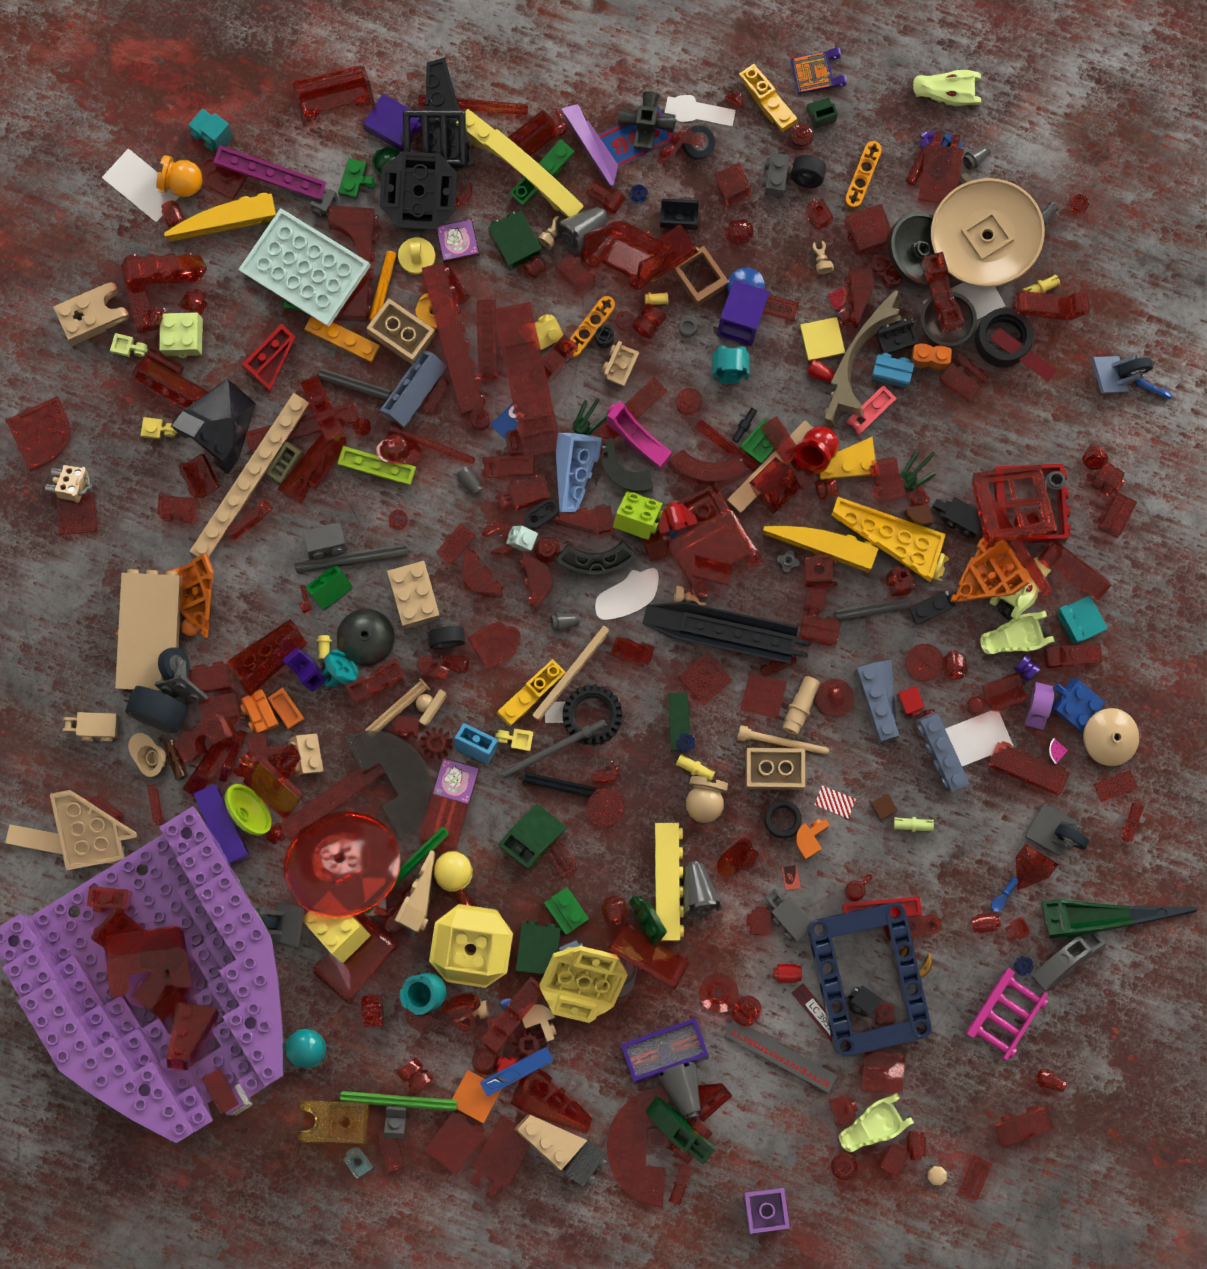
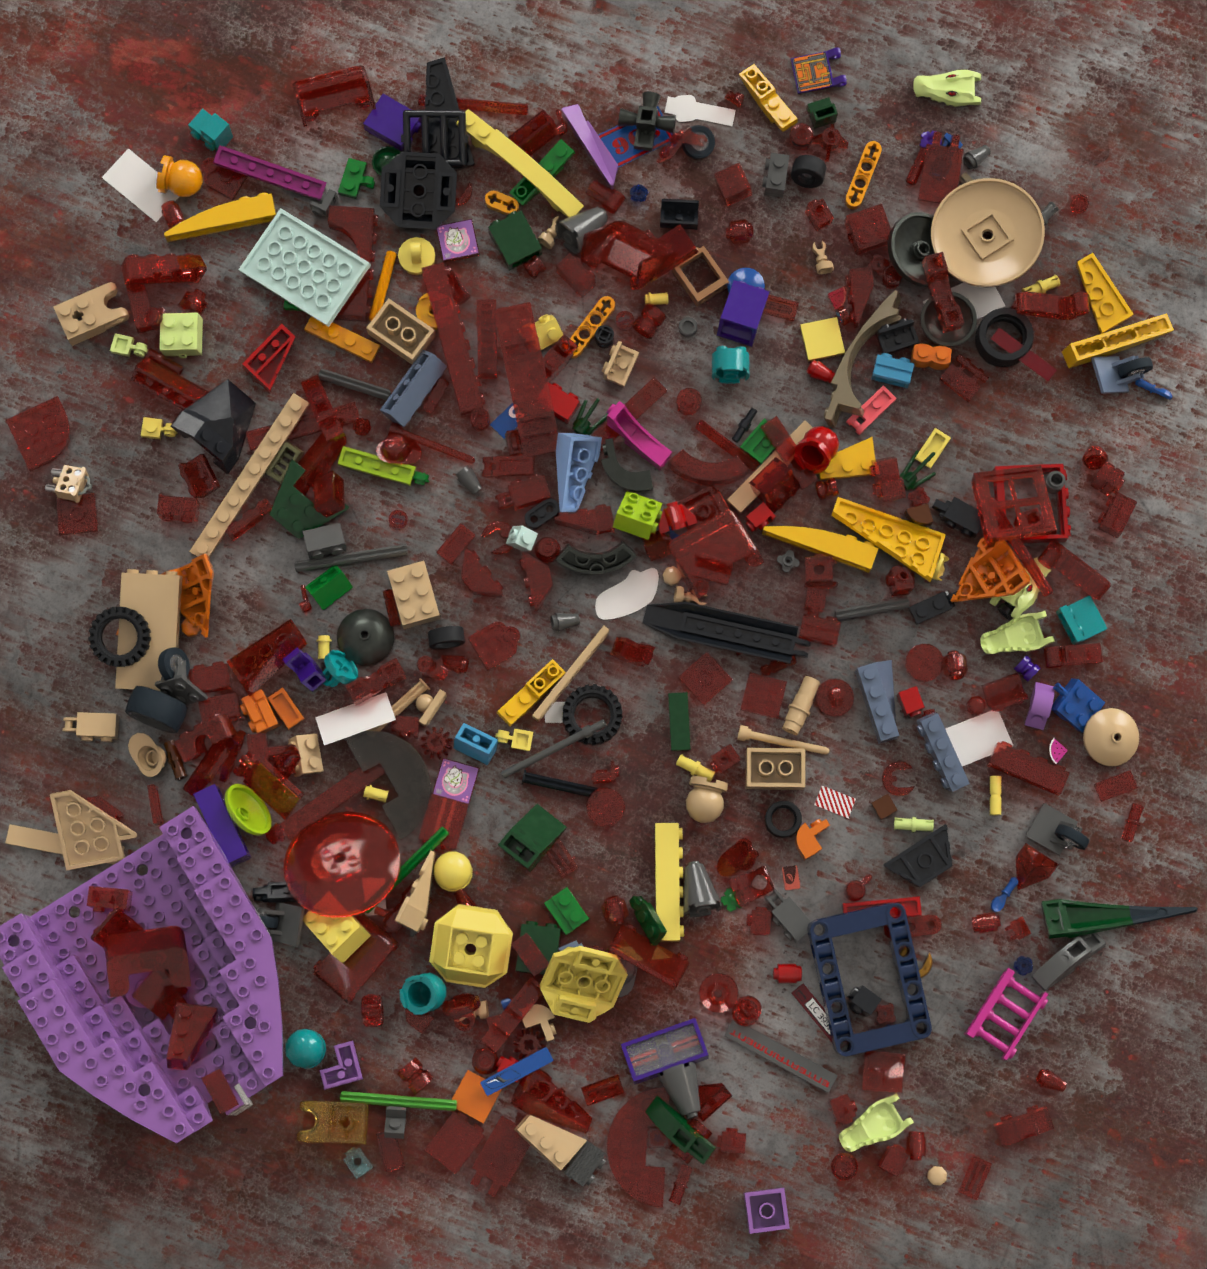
clear blue plate [676,733,695,752] -> none
none -> black tyre [88,607,151,667]
none -> black hinge [253,881,307,903]
none -> dark green wing [269,459,349,539]
none -> clear red brick [313,470,345,518]
none -> white sticker [315,692,396,745]
none -> medium lavender brick [320,1041,363,1090]
none -> light yellow pin [363,785,389,803]
none -> clear red axle [383,589,400,627]
none -> green plate [412,471,430,486]
none -> light orange beam [485,190,519,215]
none -> clear red brick [511,933,549,978]
none -> red piece [536,382,580,424]
none -> clear red plate [581,1074,624,1106]
none -> tan tile [663,566,682,586]
none -> clear red brick [710,744,741,774]
none -> clear red brick [717,1128,746,1154]
none -> green plant [721,888,744,912]
none -> clear red piece [728,866,775,907]
none -> red brick [745,502,776,532]
none -> clear red brick [811,124,849,162]
none -> clear red head [882,761,915,796]
none -> black wing [883,824,953,888]
none -> light yellow tile [915,428,951,469]
none -> light yellow piece [990,776,1002,816]
none -> yellow slope [1062,313,1174,368]
none -> yellow wing [1076,253,1134,334]

